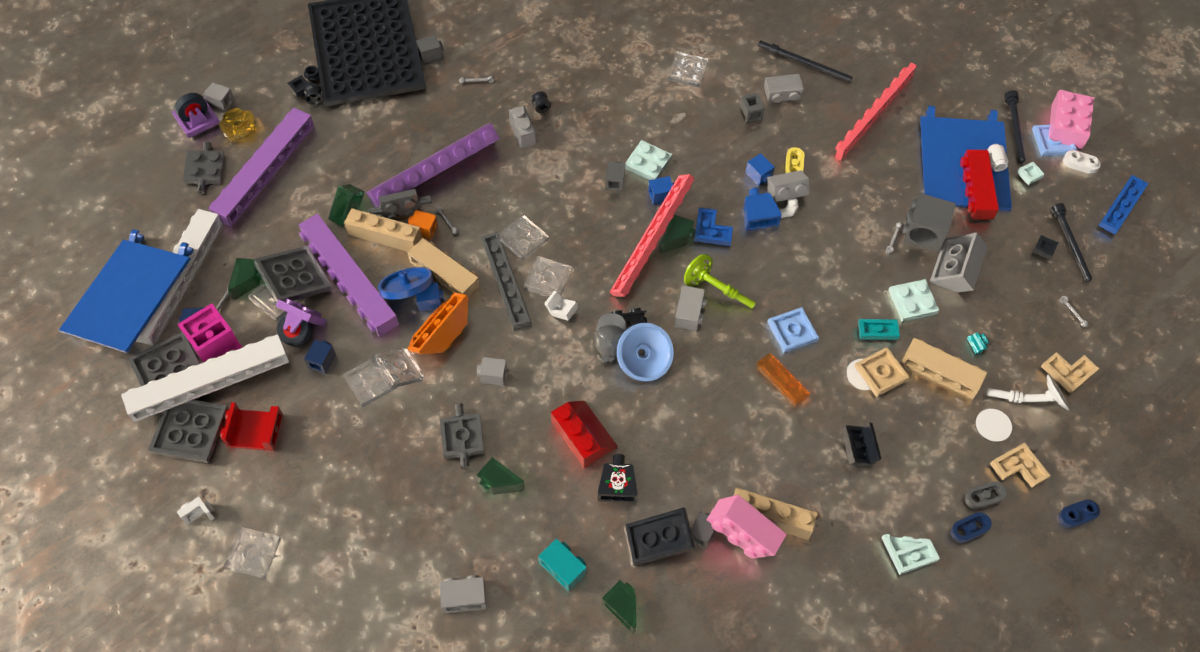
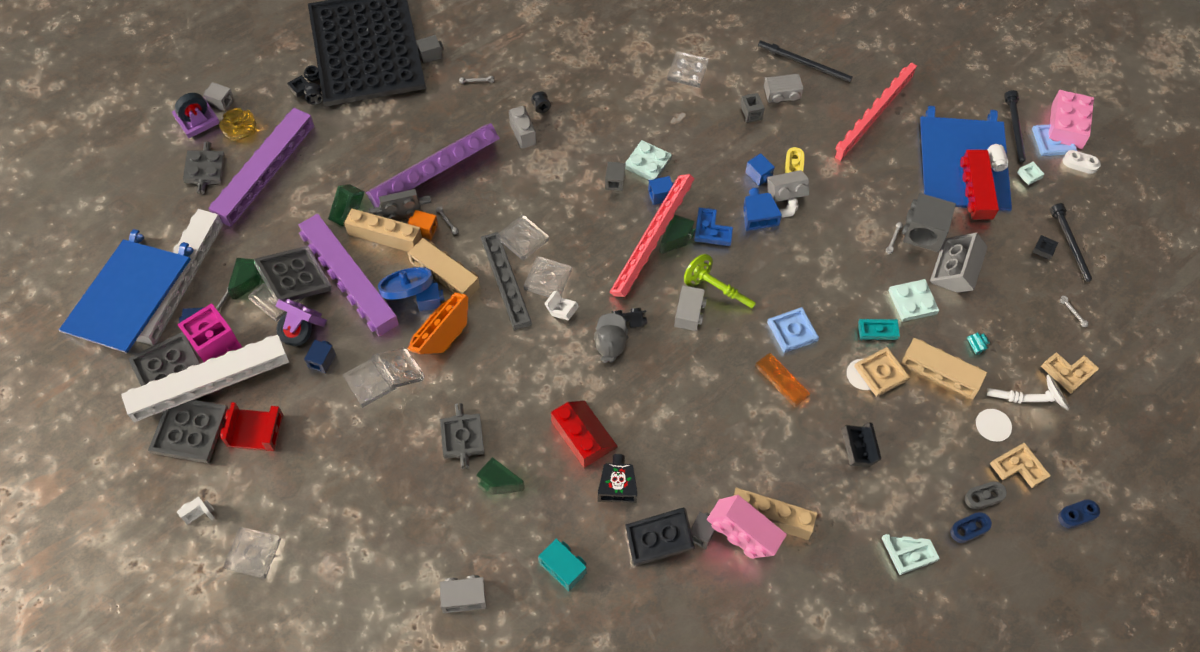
light grey brick [477,357,507,386] -> none
clear green slope [602,580,637,634] -> none
light blue dish [617,323,674,381] -> none
blue plate [1099,175,1149,234] -> none

